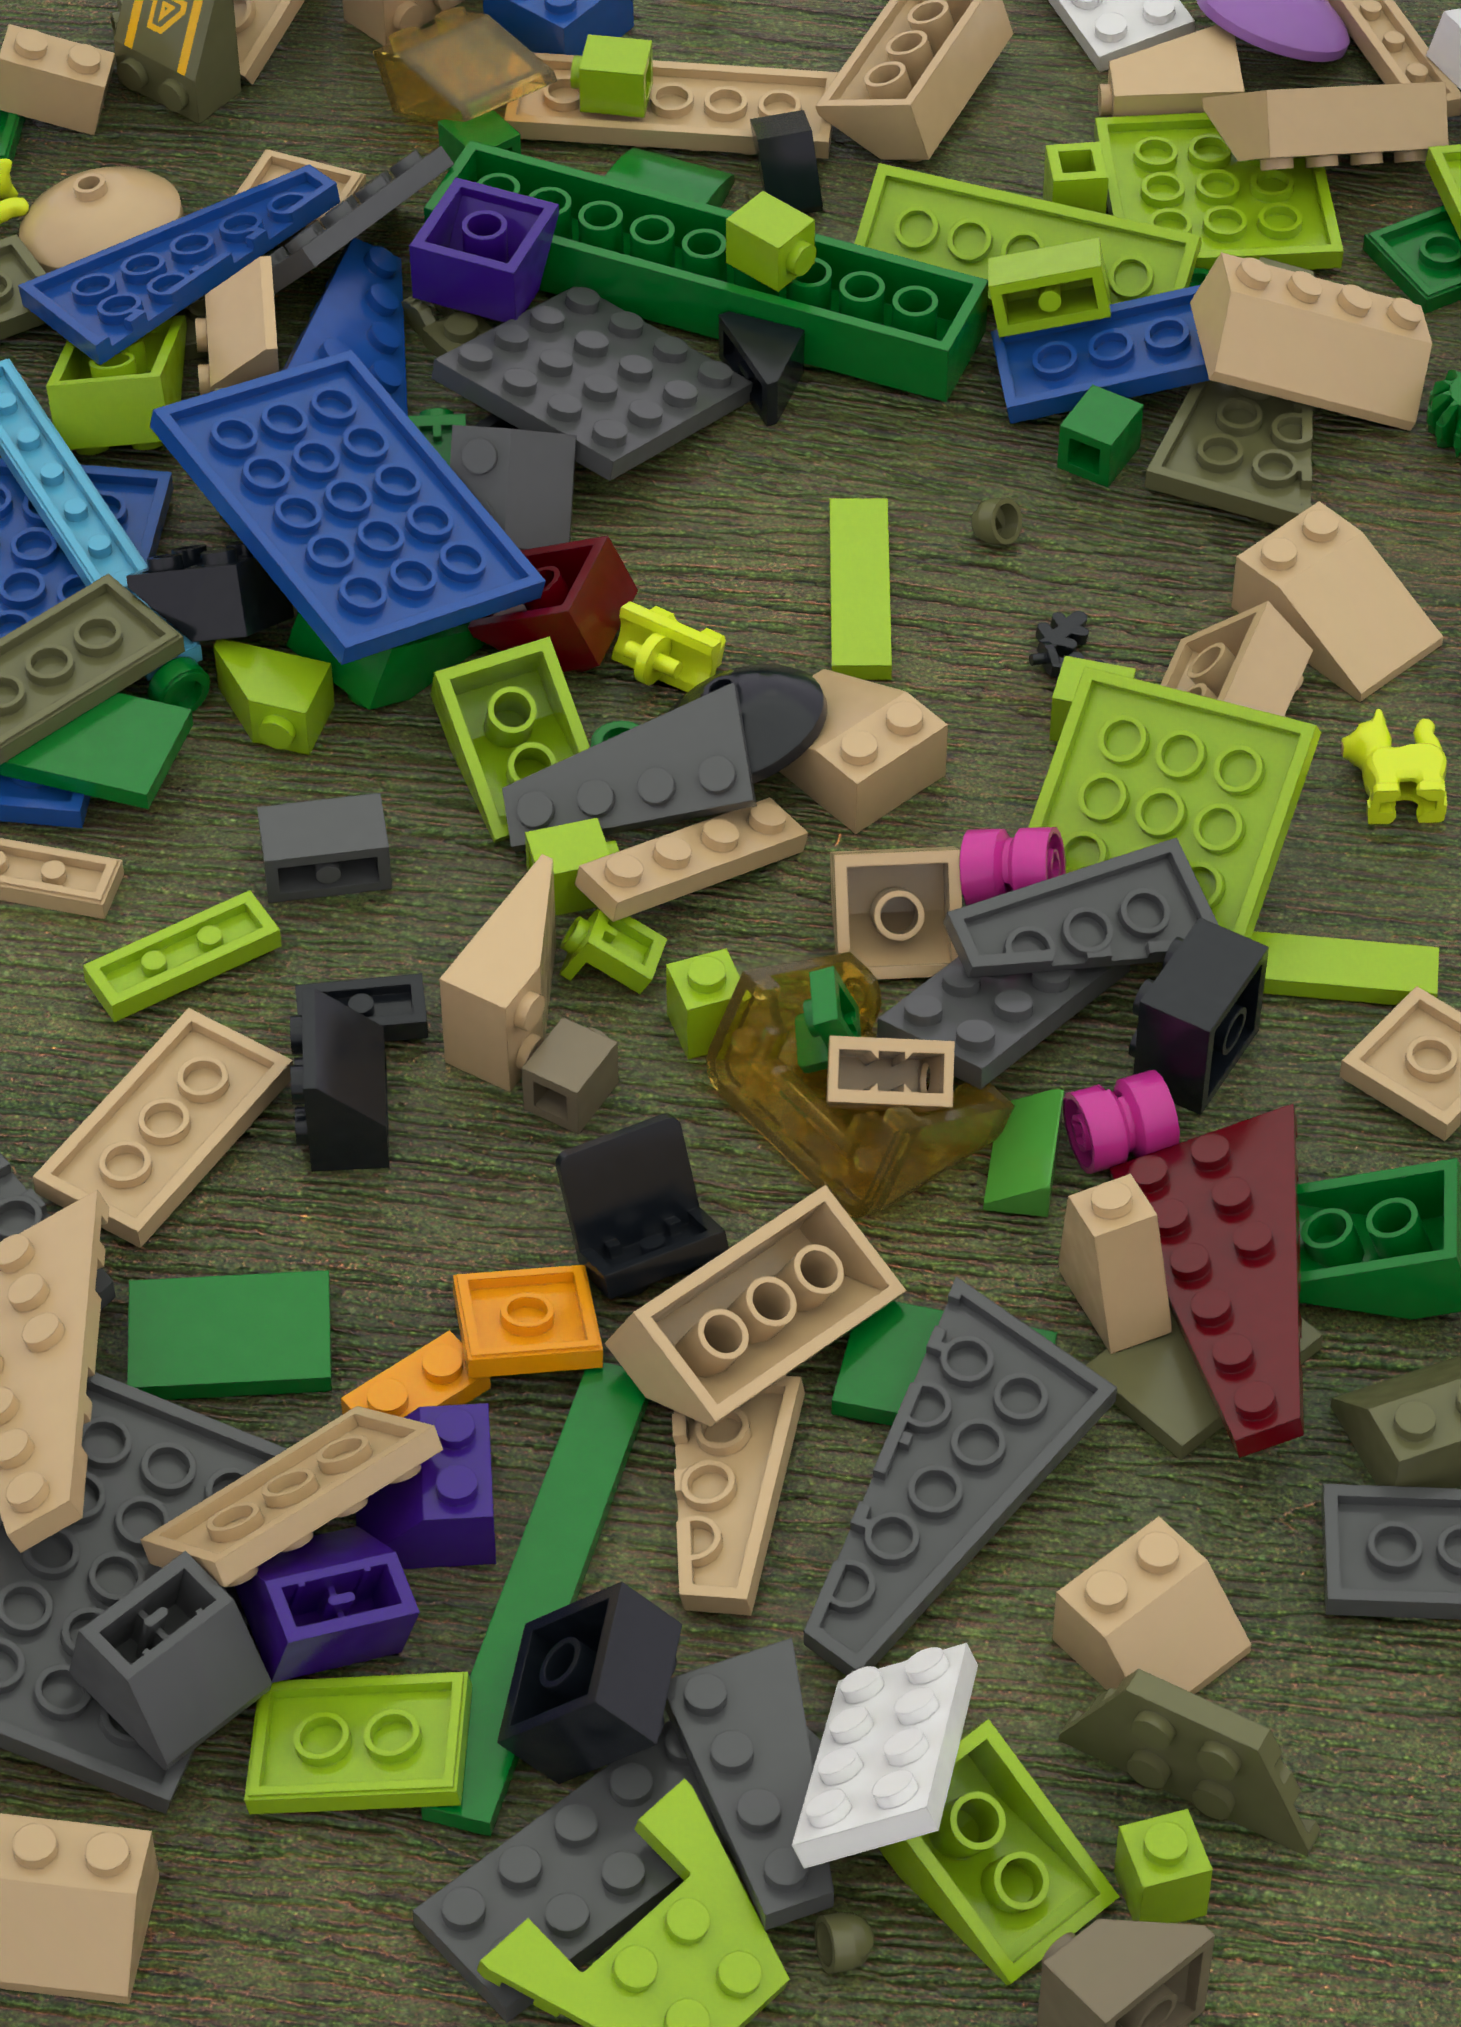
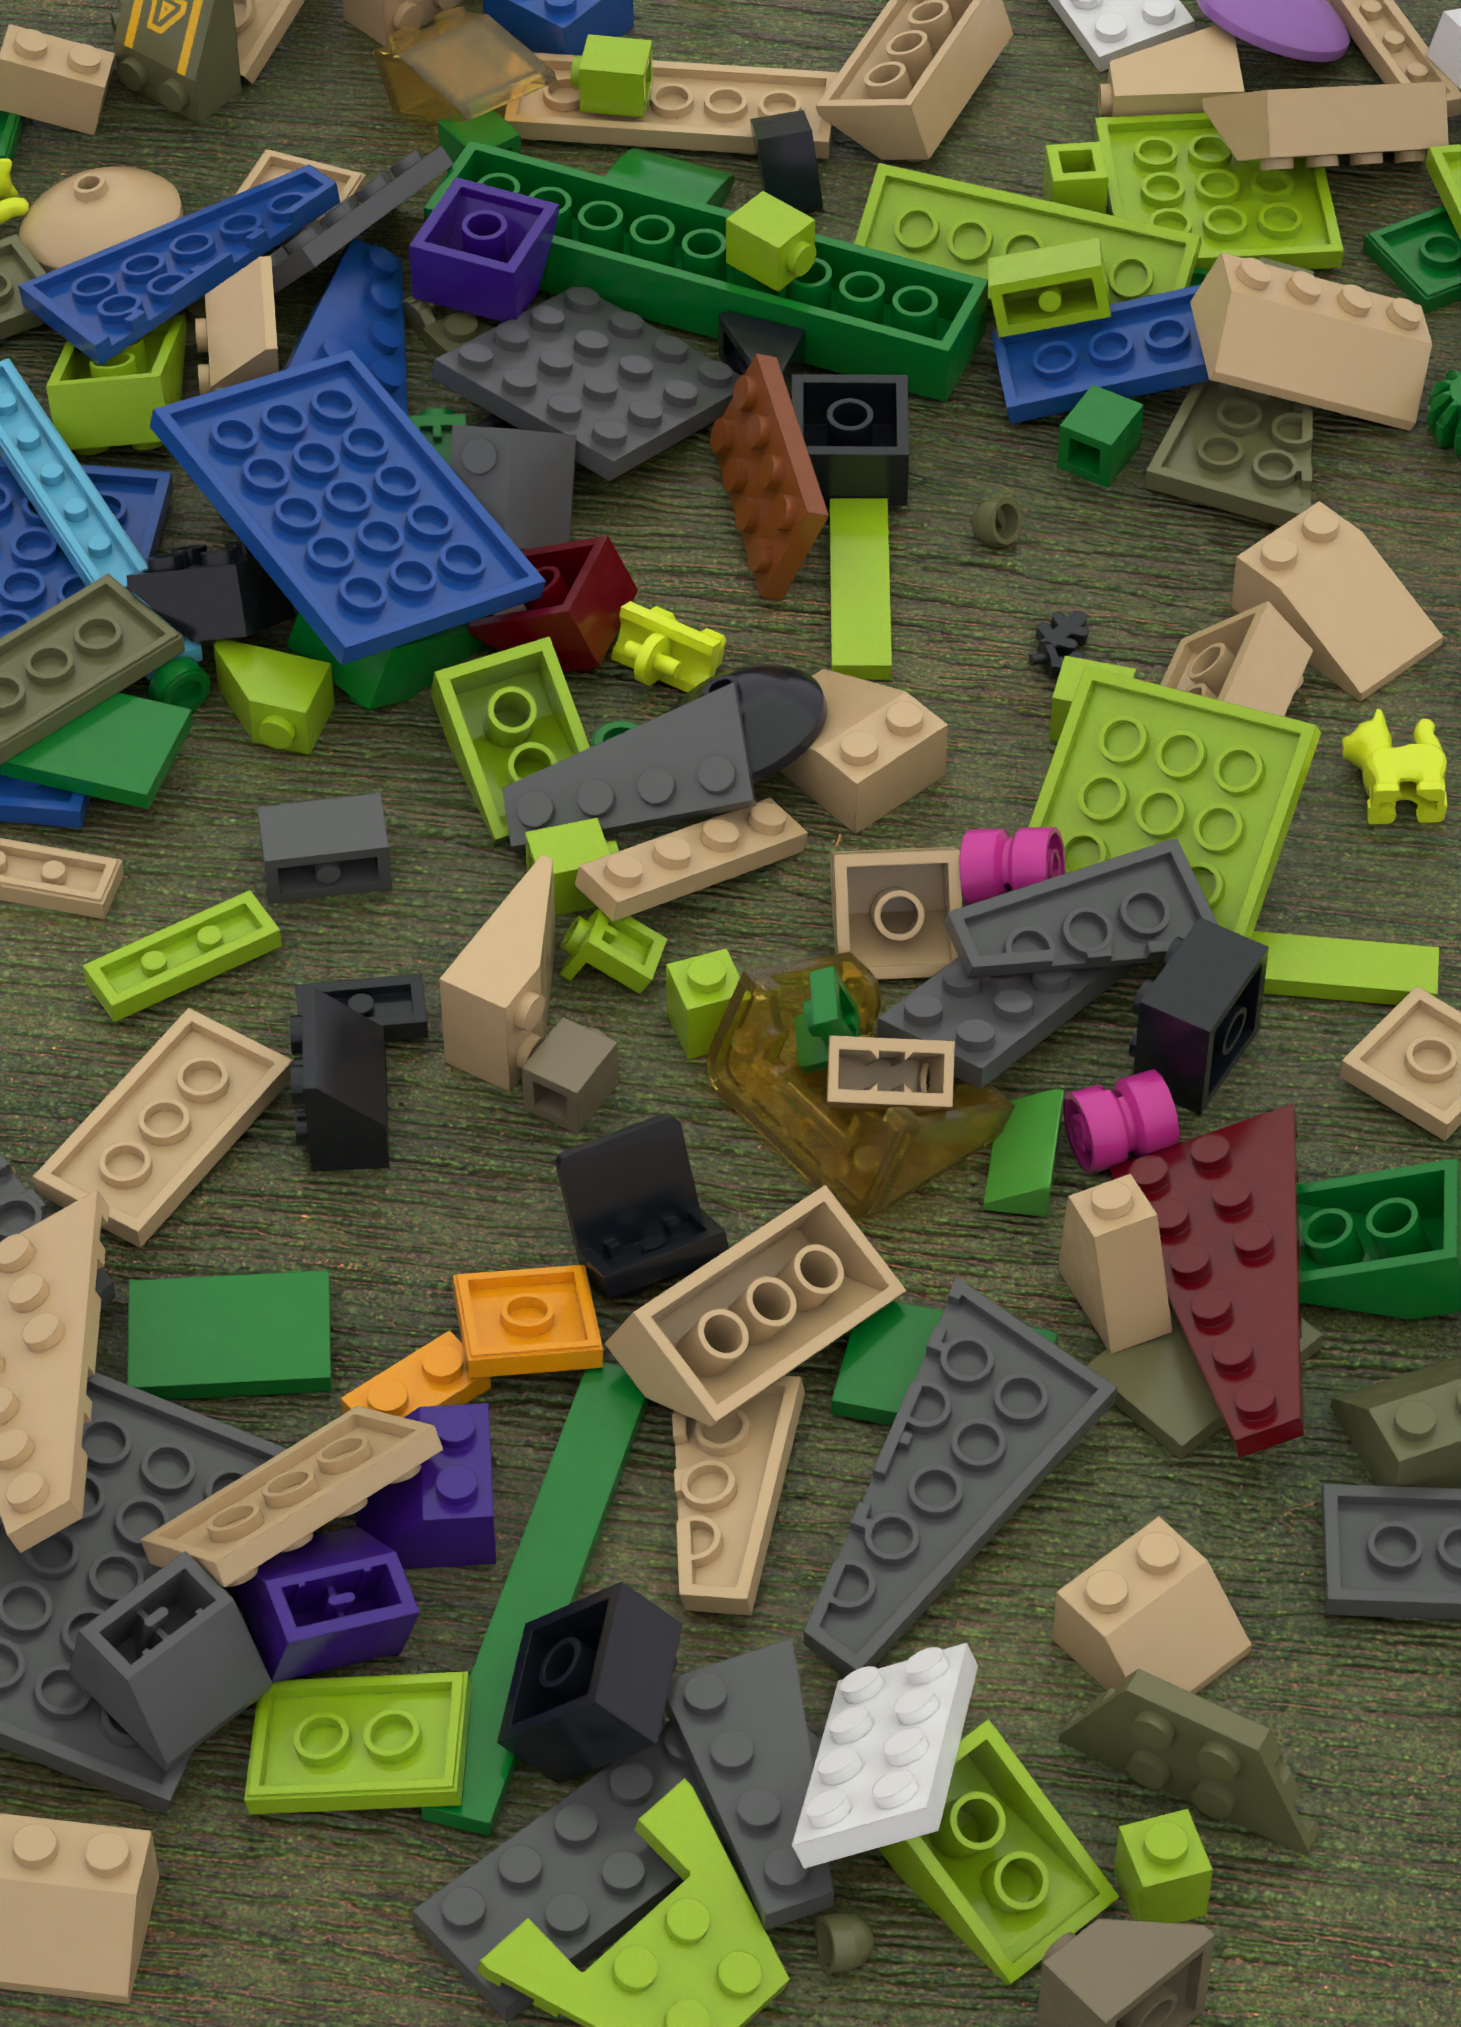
none -> dark orange plate [710,353,829,601]
none -> black brick [791,374,909,506]

